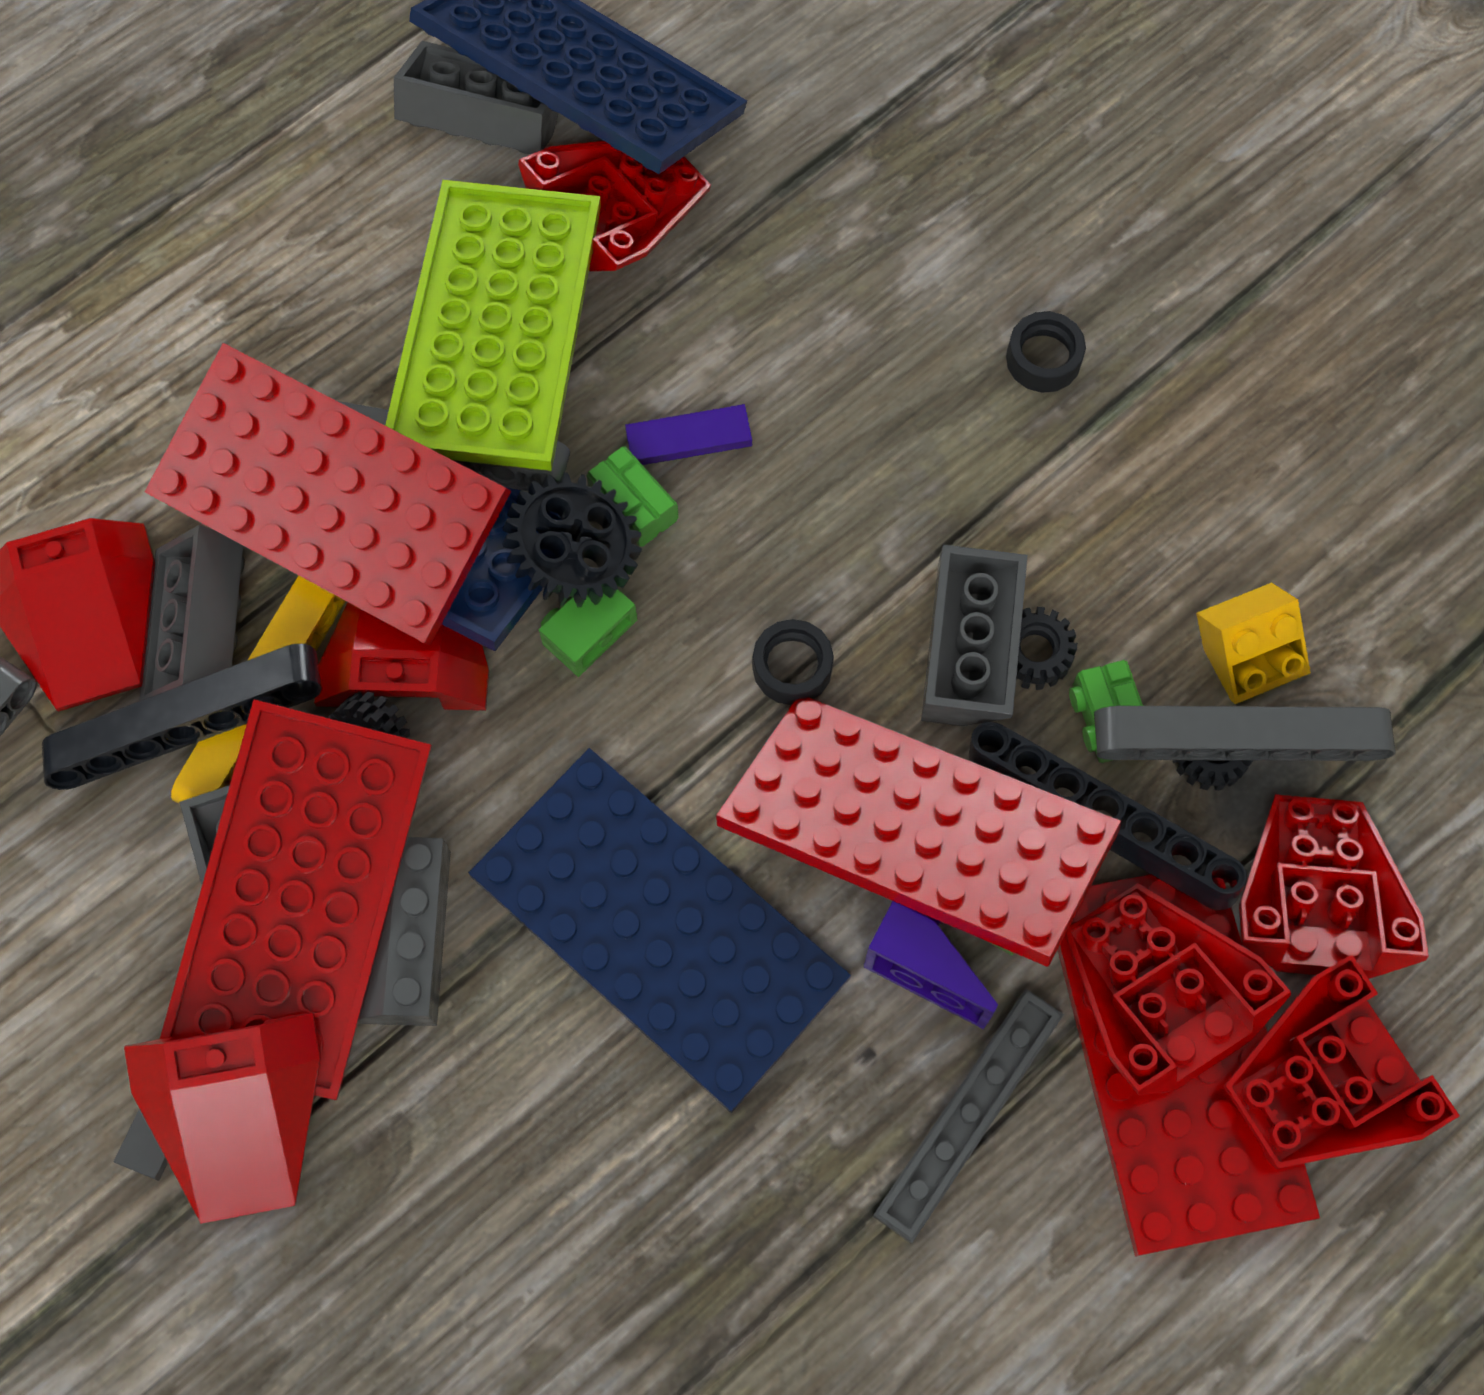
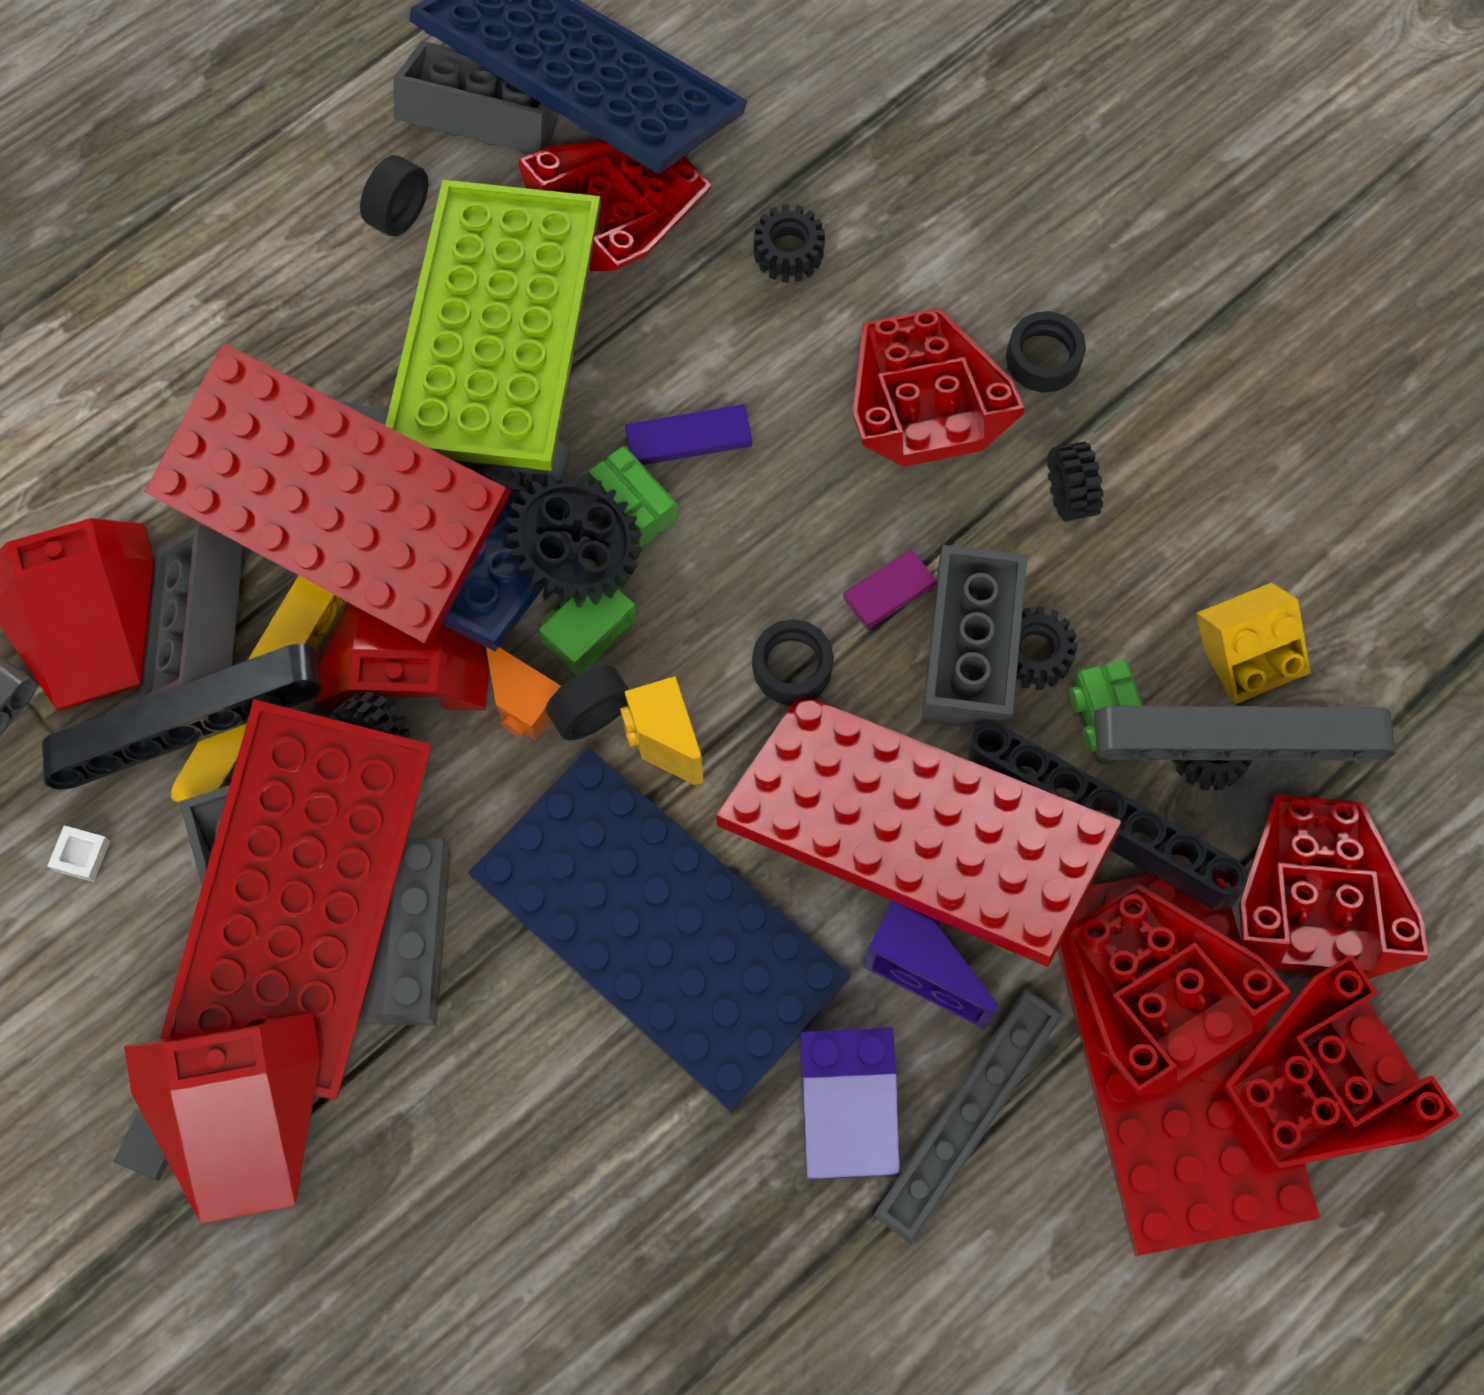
none -> white plate [47,825,110,882]
none -> black tyre [360,155,429,237]
none -> orange slope [486,647,562,741]
none -> black tyre [546,665,629,741]
none -> yellow slope [620,676,704,785]
none -> black tyre [754,204,825,283]
none -> slope [799,1028,900,1180]
none -> magenta tile [843,549,936,630]
none -> red wedge [853,308,1024,467]
none -> black tyre [1047,441,1104,521]

